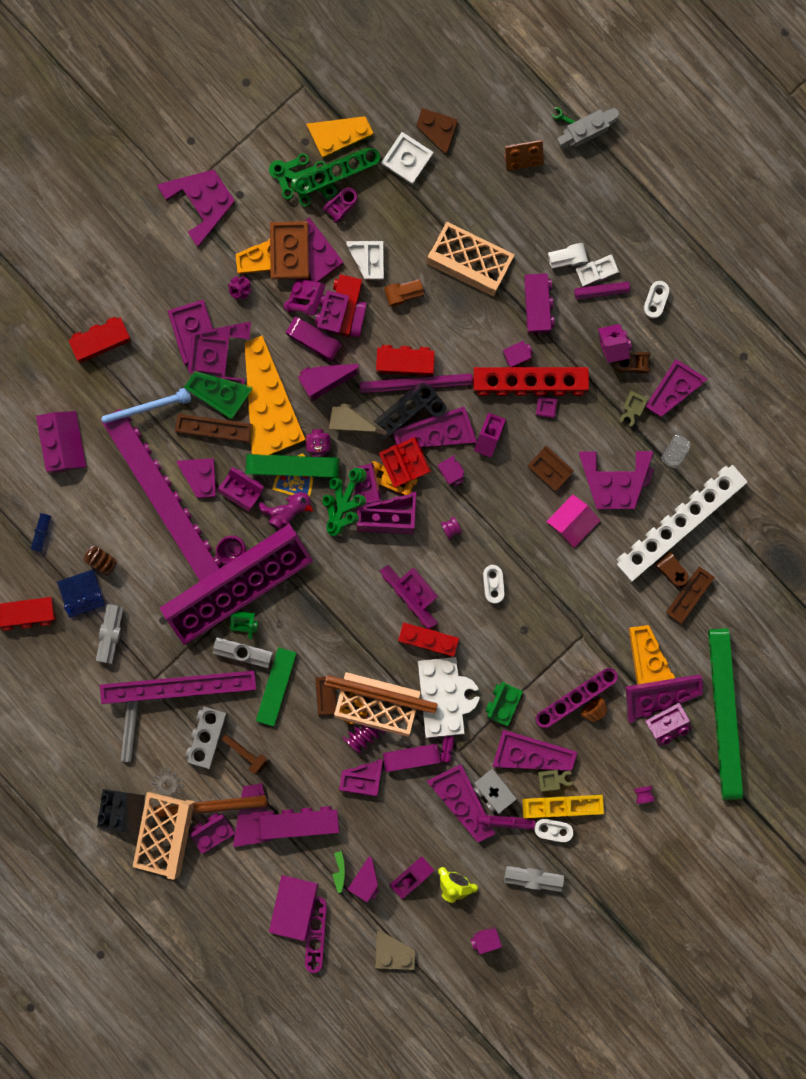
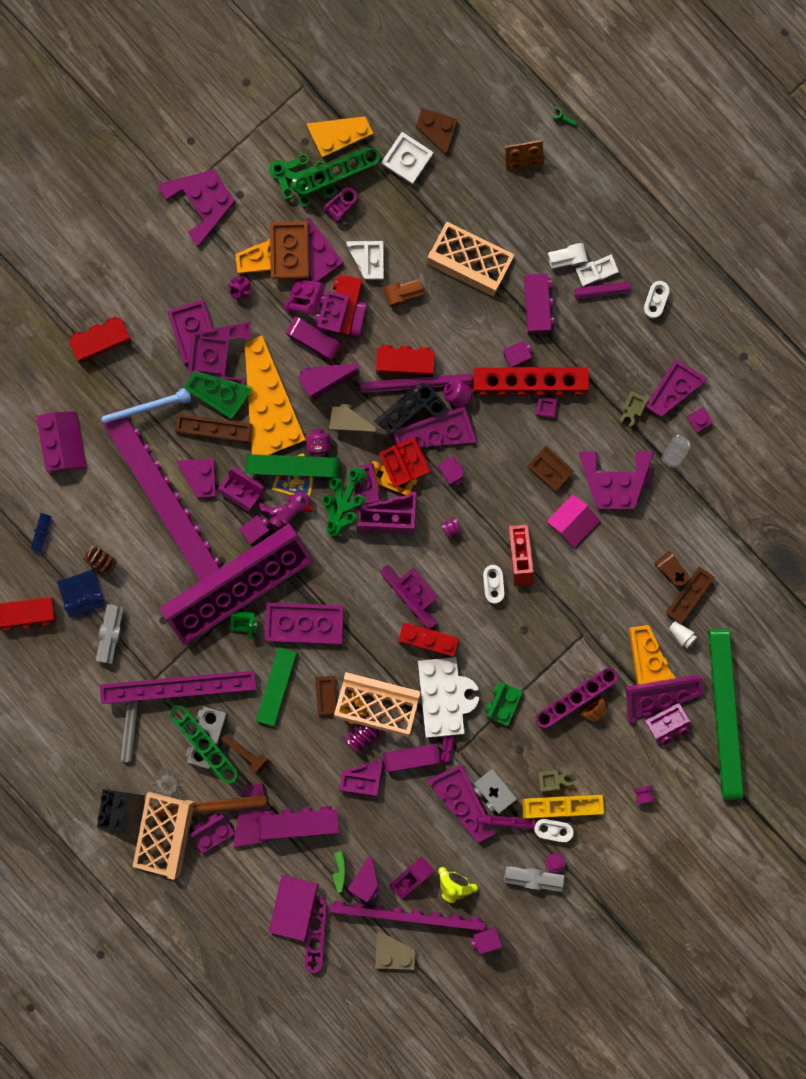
light grey piece [212,638,273,668] -> none
magenta hair [216,535,246,565] -> none
dark orange axle [324,675,438,714] -> none
magenta slope [474,413,506,458] -> none
magenta wing [492,730,577,770] -> none
light grey hinge [556,108,619,147] -> none
magenta brick [598,324,632,363] -> none
reddish brown piece [613,352,651,374] -> none
white brick [615,465,747,583] -> none
none -> green beam [170,706,239,783]
none -> magenta brick [239,515,270,546]
none -> magenta plate [265,602,344,644]
none -> magenta plate [329,900,485,930]
none -> magenta head [444,379,472,408]
none -> red slope [509,525,533,586]
none -> magenta plate [545,853,565,873]
none -> white cone [668,621,698,649]
none -> magenta plate [687,406,713,433]

